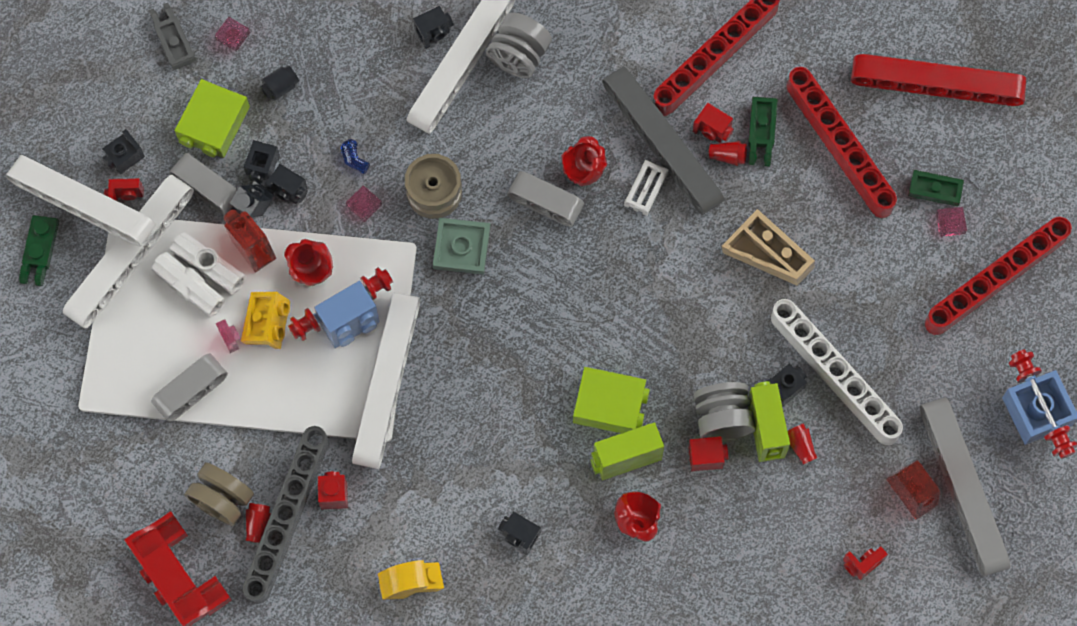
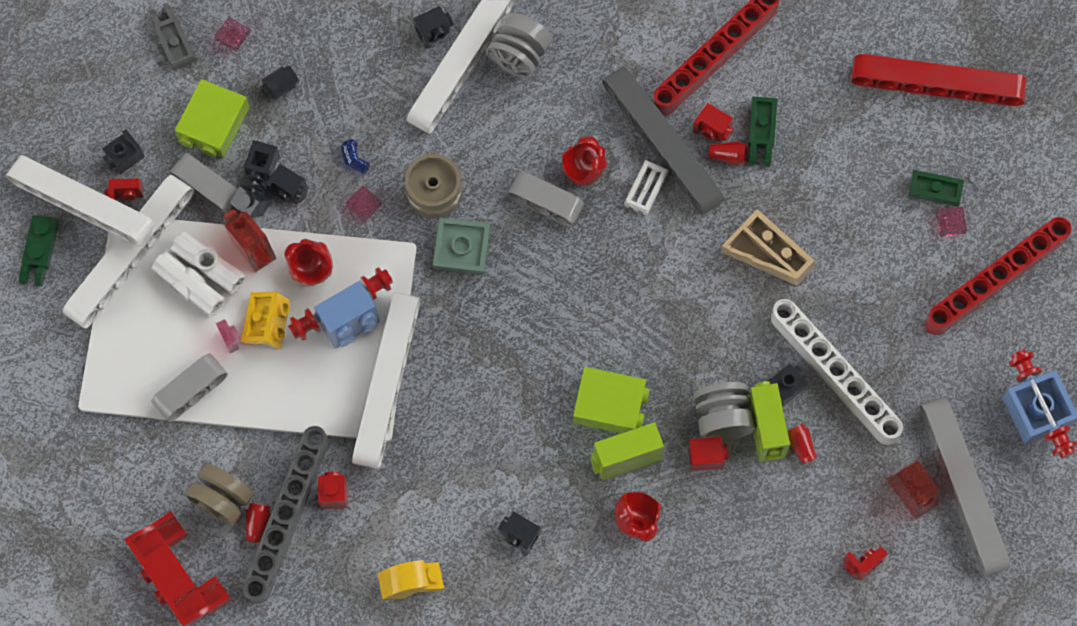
red beam [787,67,897,218] -> none

